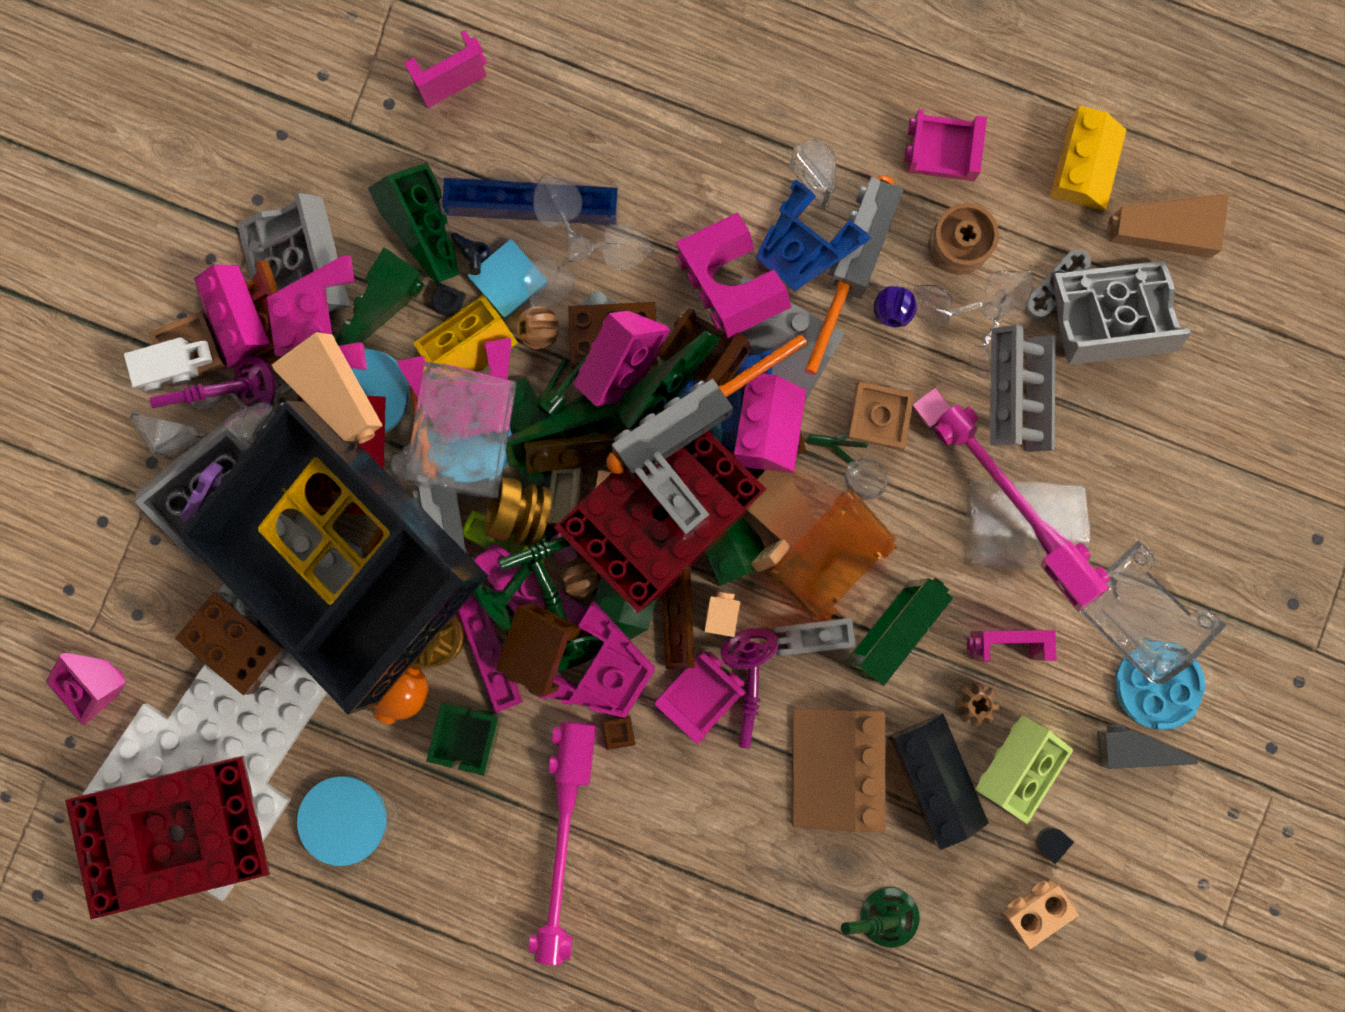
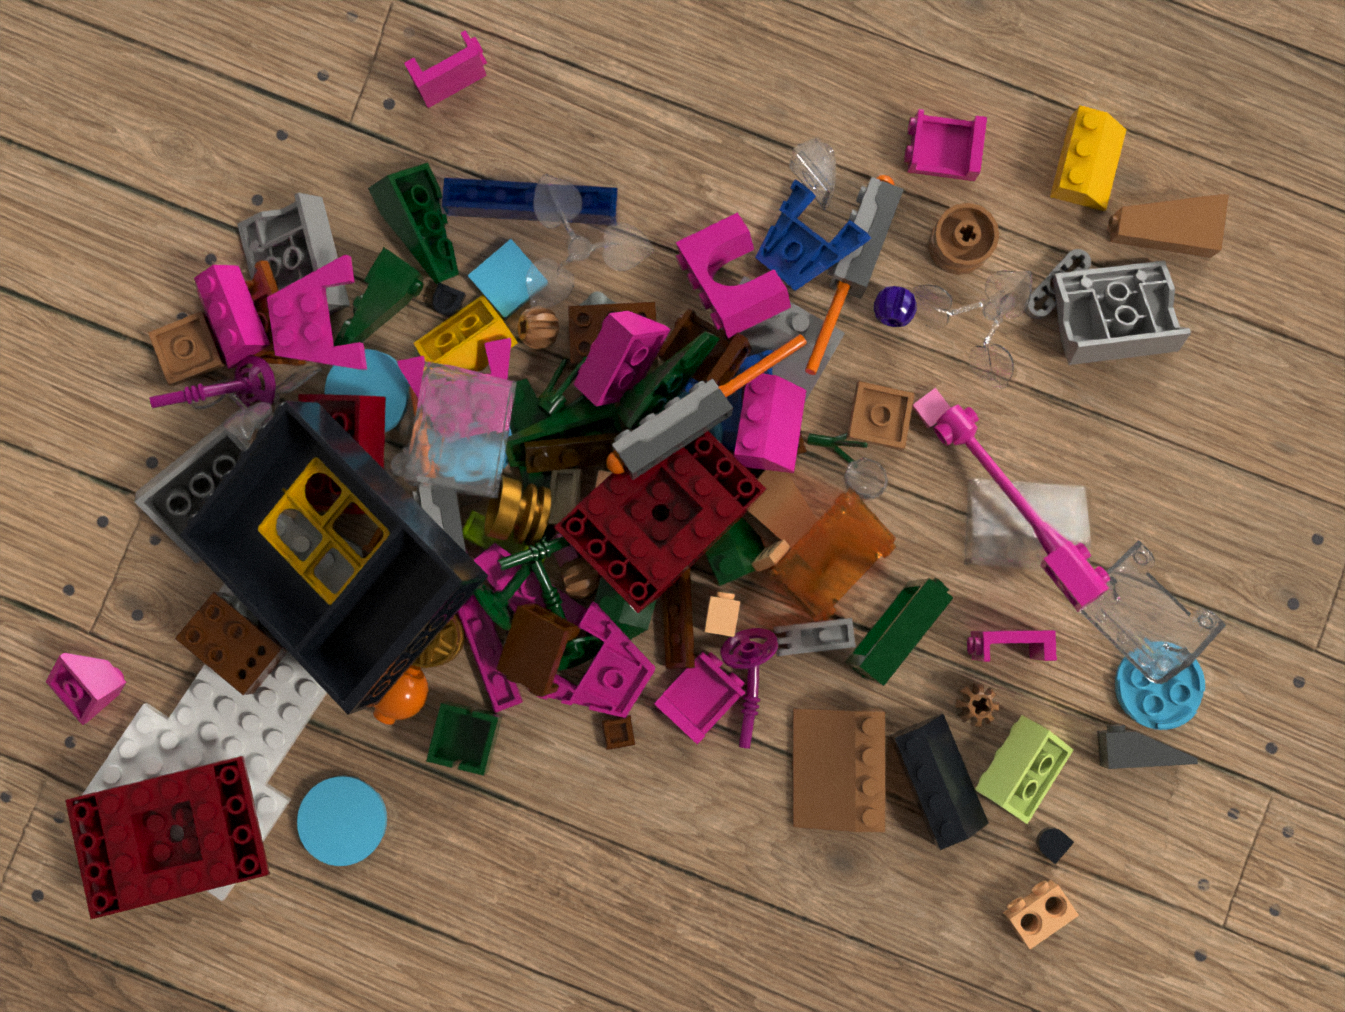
white brick [124,337,213,394] -> none
clear slope [130,413,209,460] -> none
medium lavender wing [180,462,223,522] -> none
light nougat slope [272,332,383,443] -> none
black animal [451,232,490,275] -> none
dark pink bar [529,721,597,965] -> none
light grey hinge [634,451,709,534] -> none
dark green dish [841,887,920,948] -> none
light grey fence [990,325,1056,452] -> none

